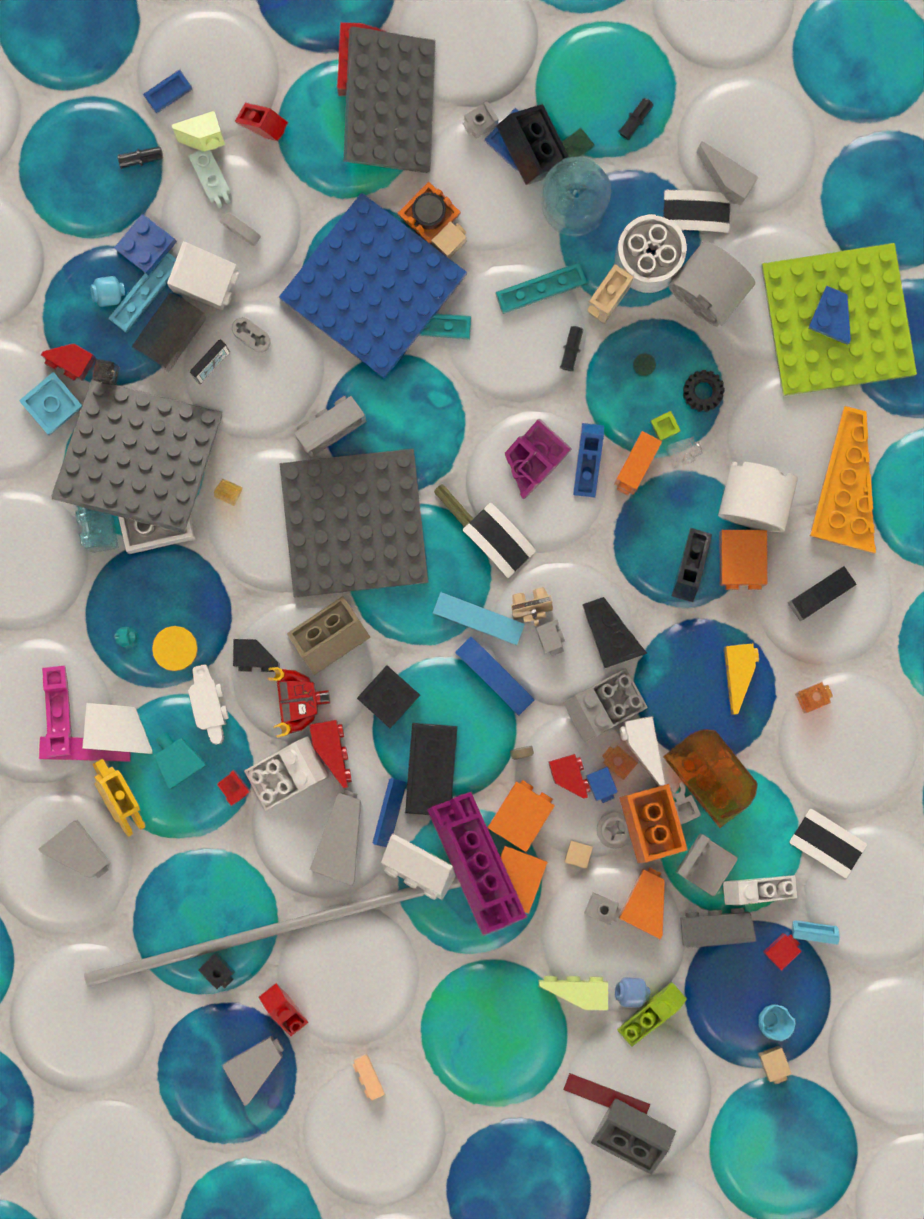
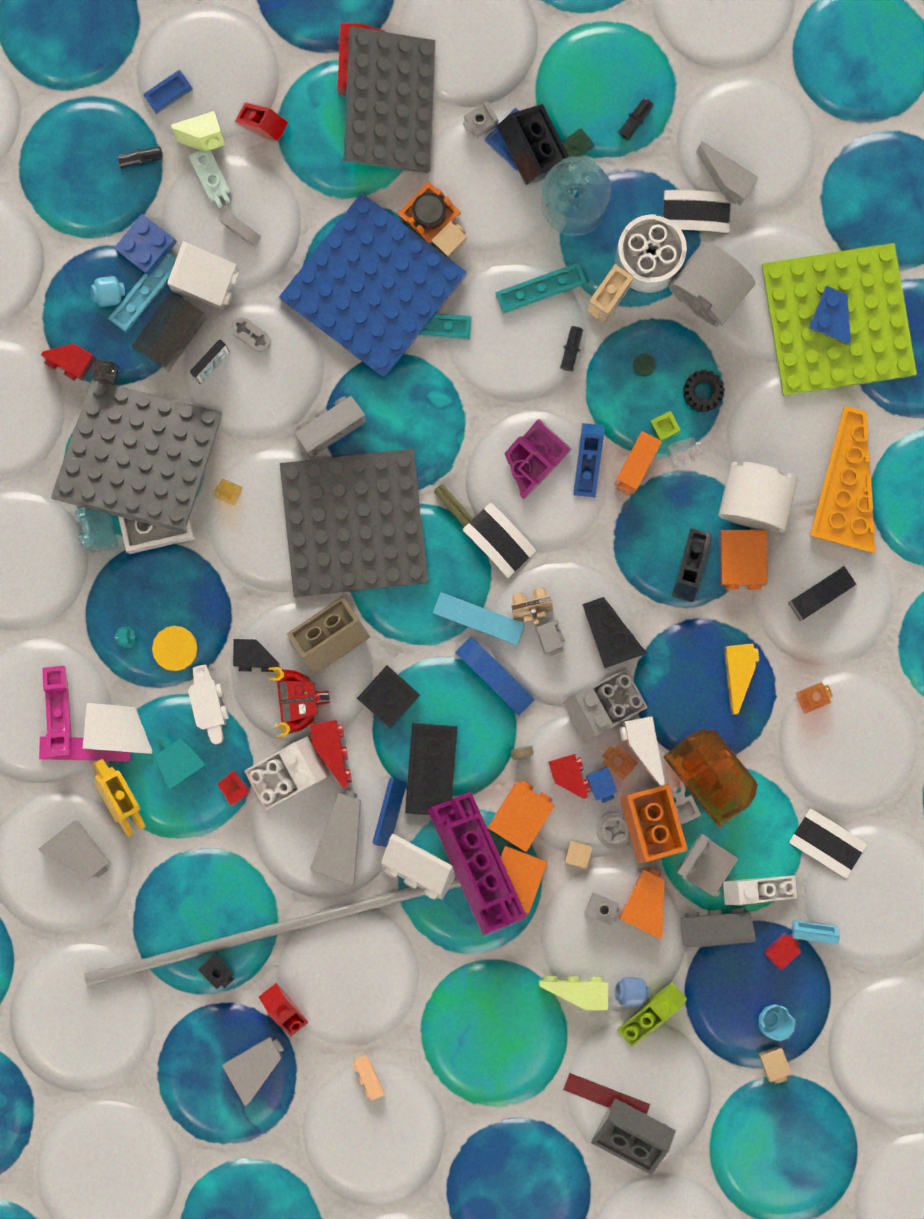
medium azure plate [19,372,82,436] -> none

